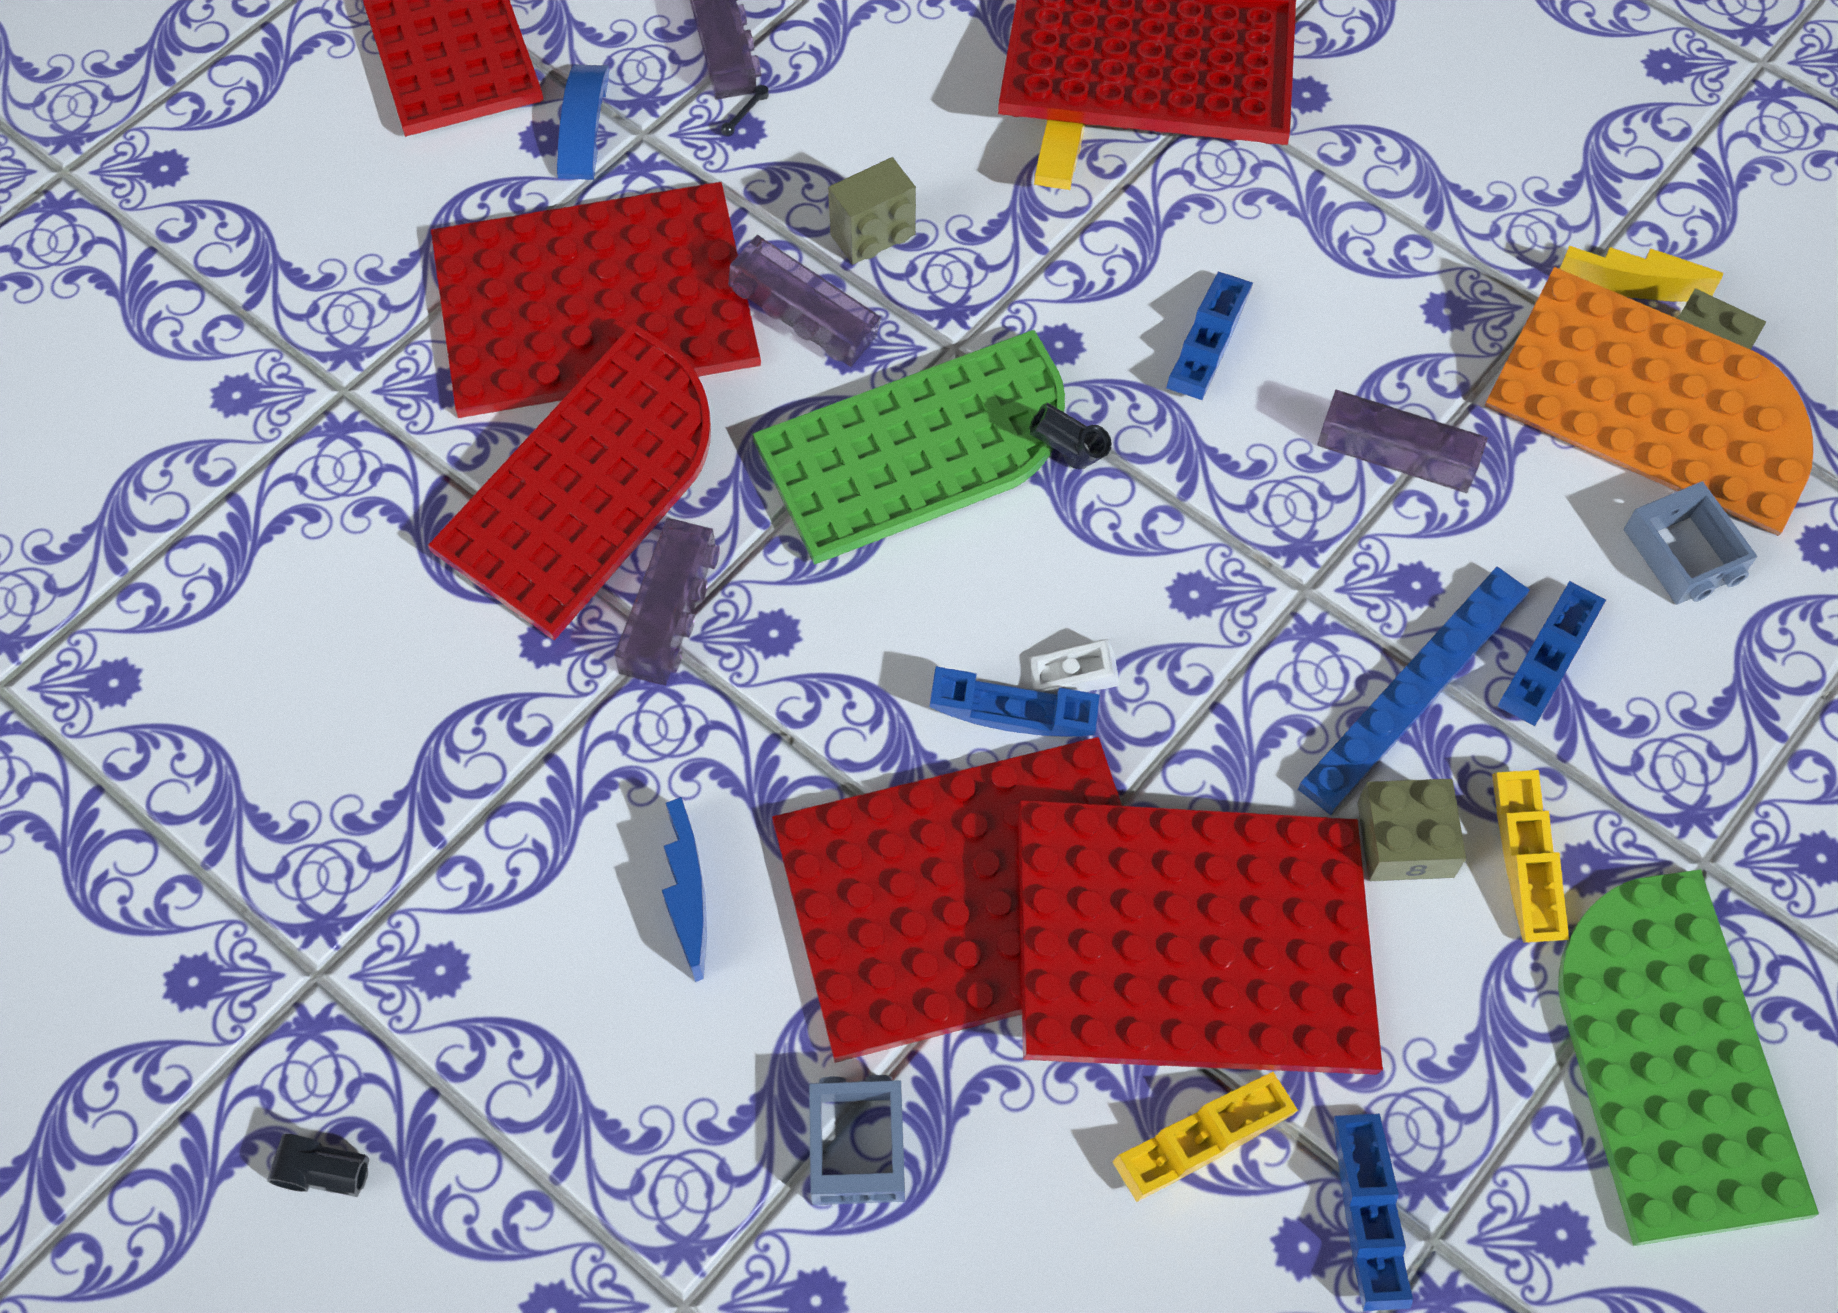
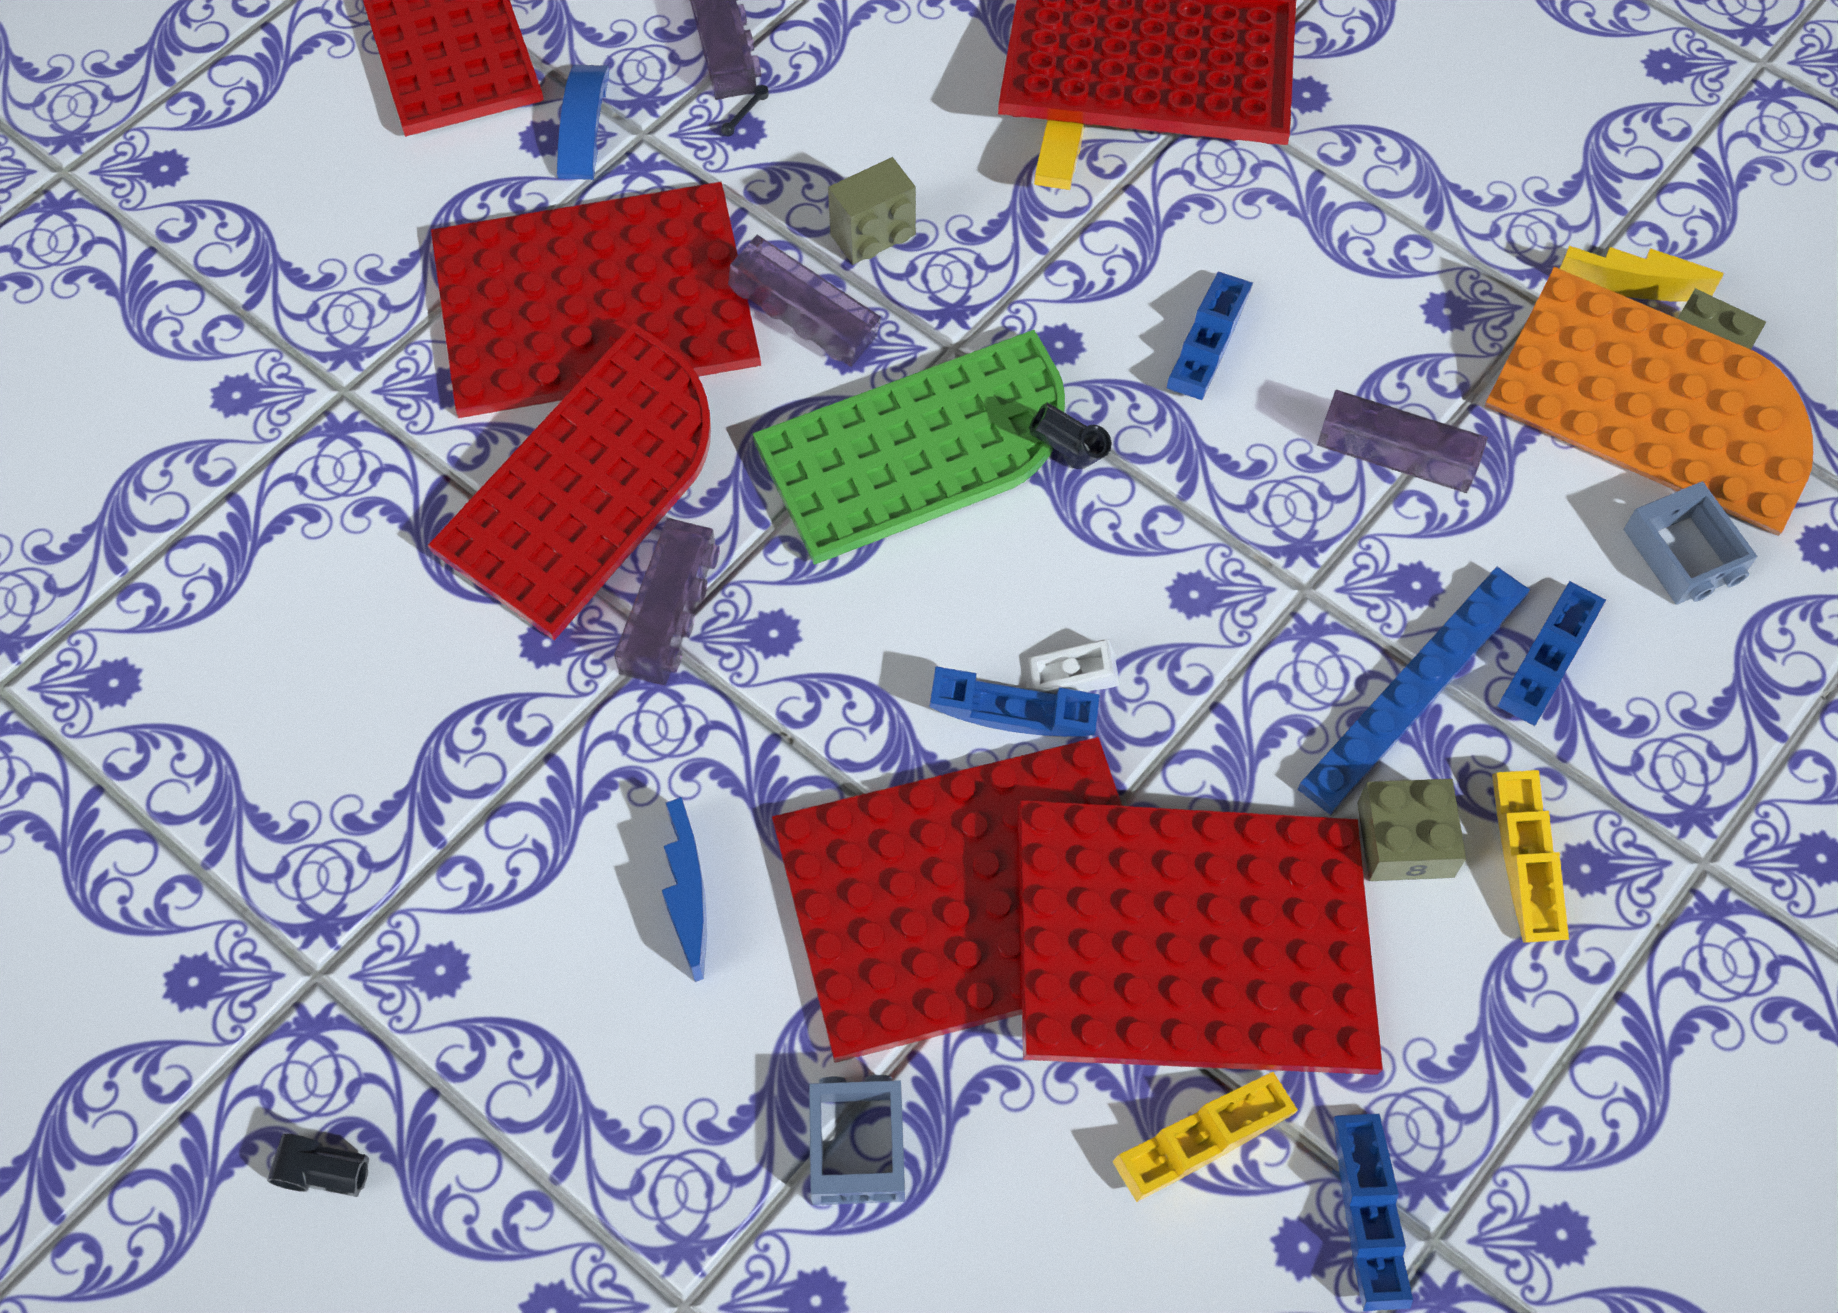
bright green plate [1558,869,1819,1246] -> none

